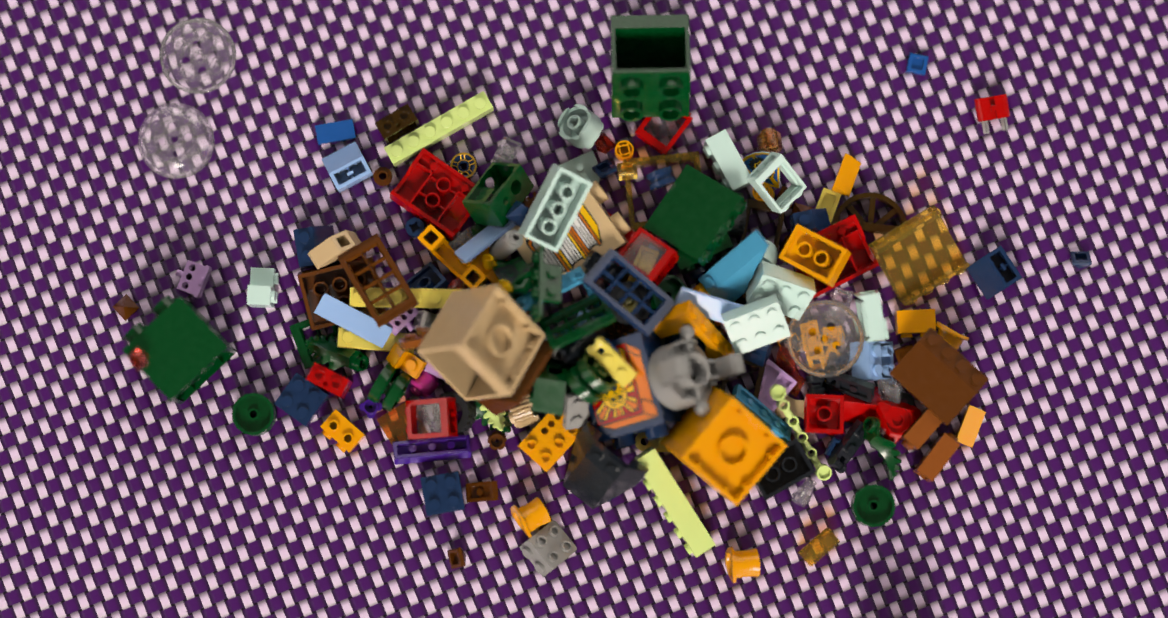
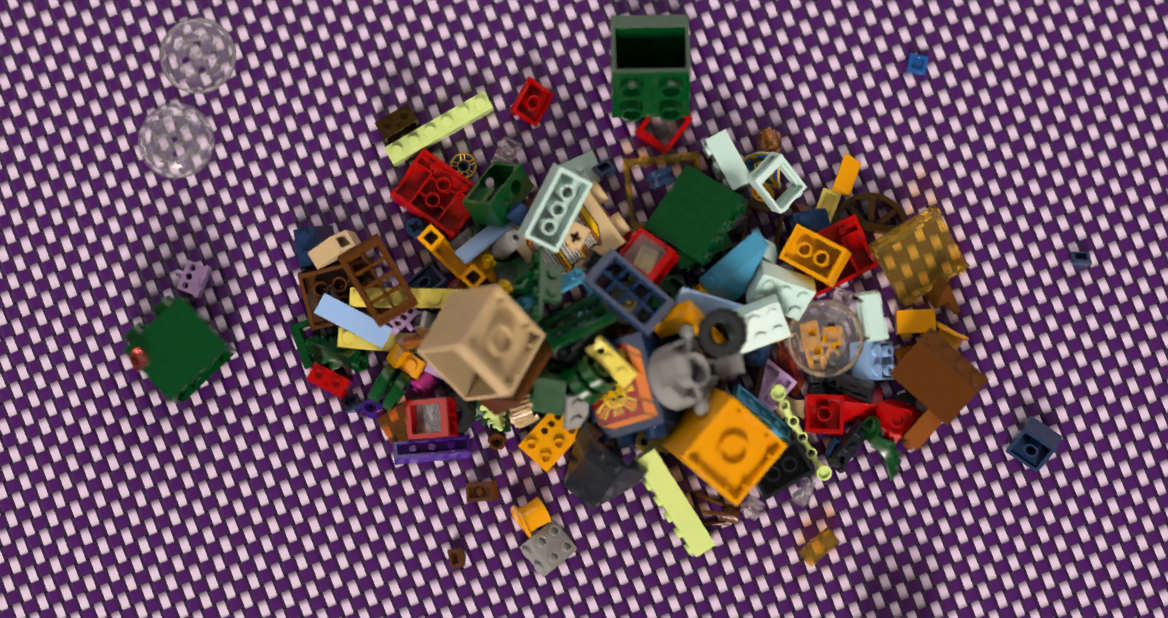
reddish brown slope [113,294,139,321] -> none
dark green wheel [232,393,277,436] -> none
light aqua brick [247,267,279,308] -> none
dark blue brick [274,372,329,427] -> none
blue tile [315,119,356,145] -> none
light orange brick [320,409,366,453] -> none
light blue slope [322,142,373,193] -> none
reddish brown plate [373,167,393,186] -> none
dark blue brick [420,471,466,516] -> none
light aqua brick [558,104,604,149] -> none
clear red slope [594,132,616,154] -> none
light orange wheel [615,140,634,161] -> none
clear yellow slope [617,161,638,181] -> none
light orange piece [725,547,760,583] -> none
dark green wheel [850,485,896,527] -> none
clear slope [877,378,904,403] -> none
dark orange brick [913,432,960,482] -> none
light orange slope [956,405,986,448] -> none
dark blue slope [966,246,1022,300] -> none
red piece [974,94,1010,134] -> none
none -> dark blue slope [340,393,363,414]
none -> red slope [510,77,554,127]
none -> tan brick [563,221,592,252]
none -> reddish brown plant [696,493,739,526]
none -> black tyre [697,308,749,358]
none -> clear wheel [739,495,765,521]
none -> reddish brown slope [928,275,960,315]
none -> dark blue slope [1005,415,1063,473]

